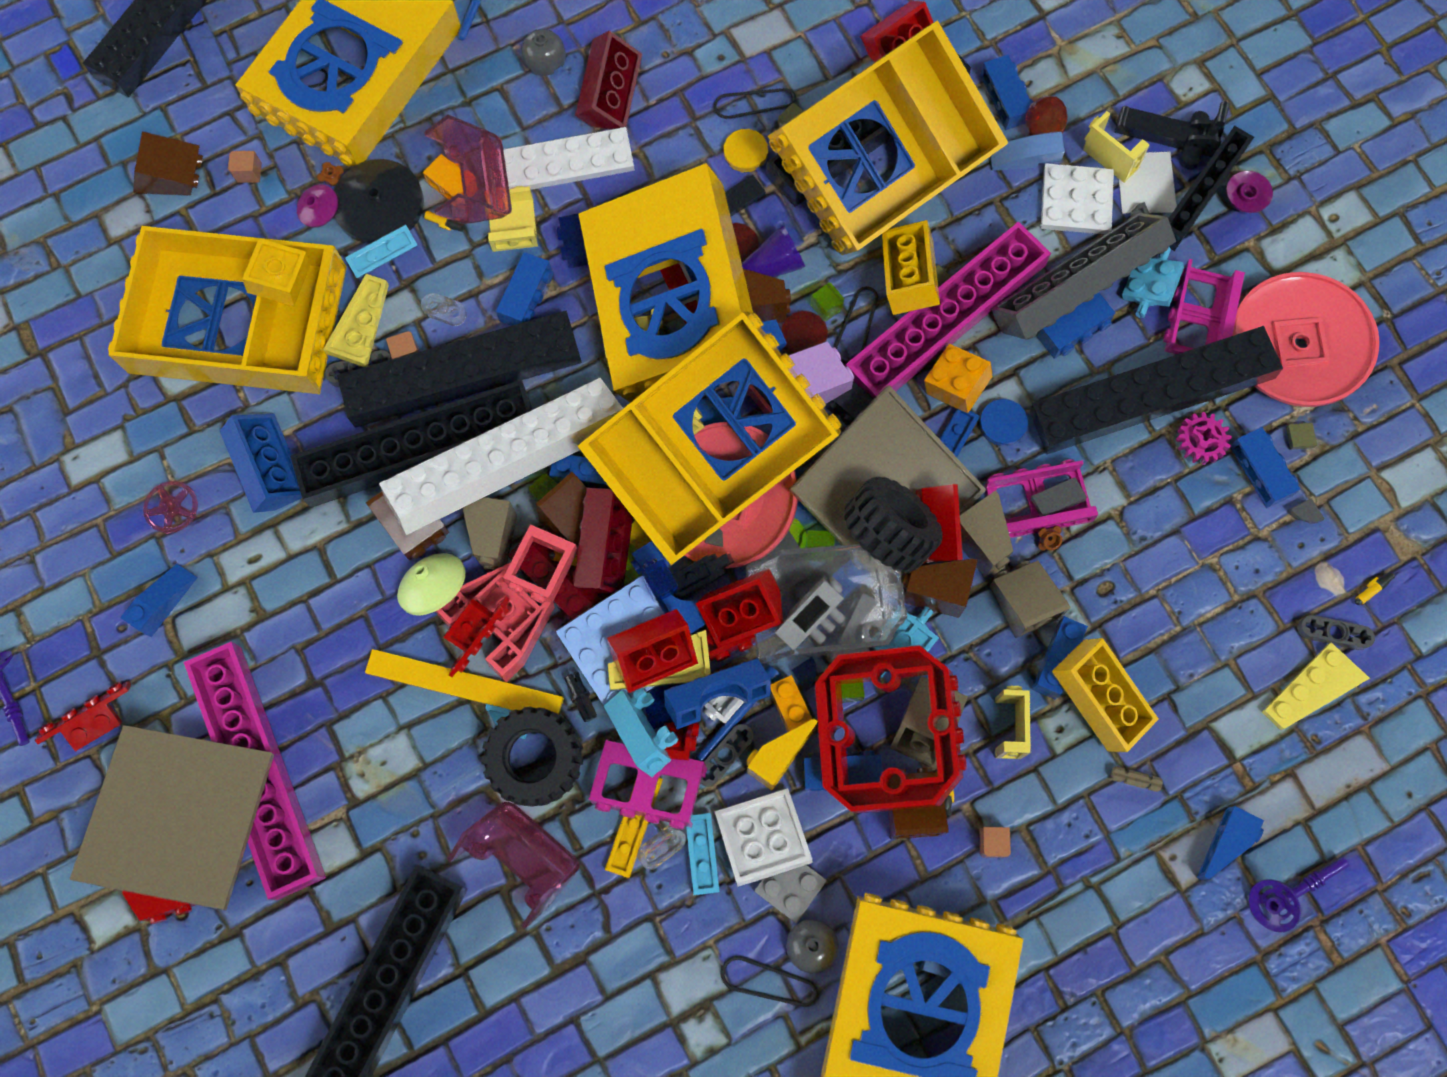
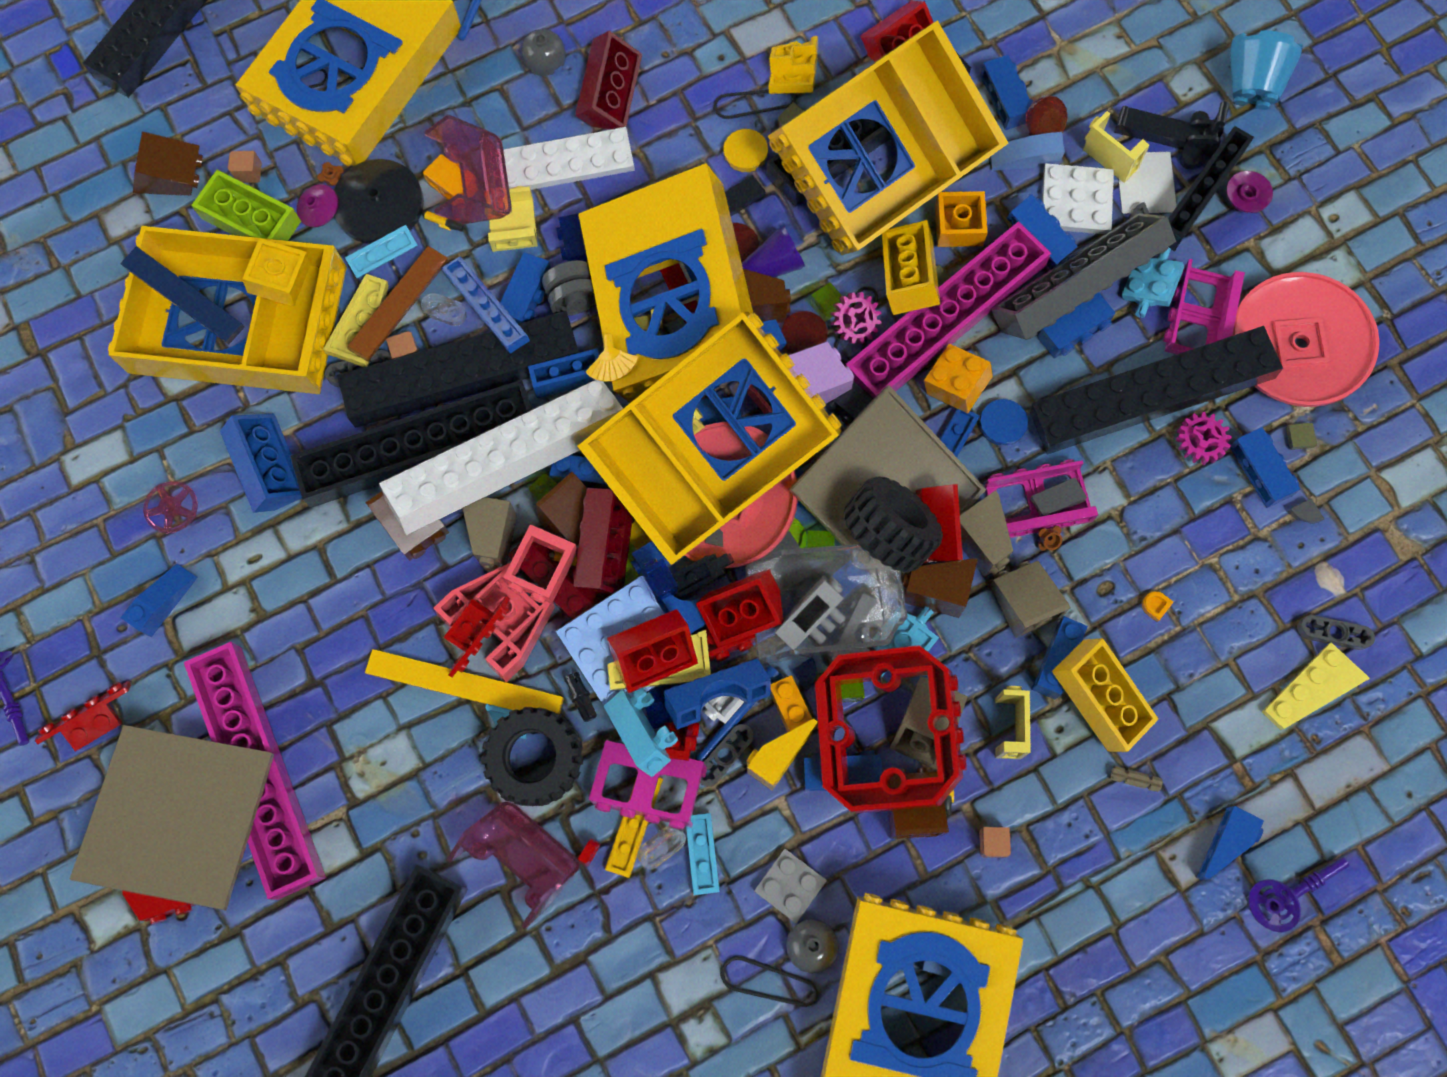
yellowish green dish [397,553,466,615] -> none
white plate [715,788,813,887] -> none
piece [1355,572,1395,605] -> none
none -> dark blue tile [120,246,244,345]
none -> lime brick [191,170,301,241]
none -> dark orange tile [348,246,448,362]
none -> blue tile [441,257,530,353]
none -> blue brick [528,349,599,398]
none -> dark grey wheel [542,260,596,316]
none -> red tile [578,838,600,867]
none -> yellow hand [586,334,639,382]
none -> yellow slope [768,36,818,94]
none -> dark pink gear [830,292,882,344]
none -> light orange brick [935,191,988,247]
none -> blue brick [1006,194,1078,269]
none -> light orange tile [1142,591,1174,622]
none -> dark azure cone [1230,30,1303,110]

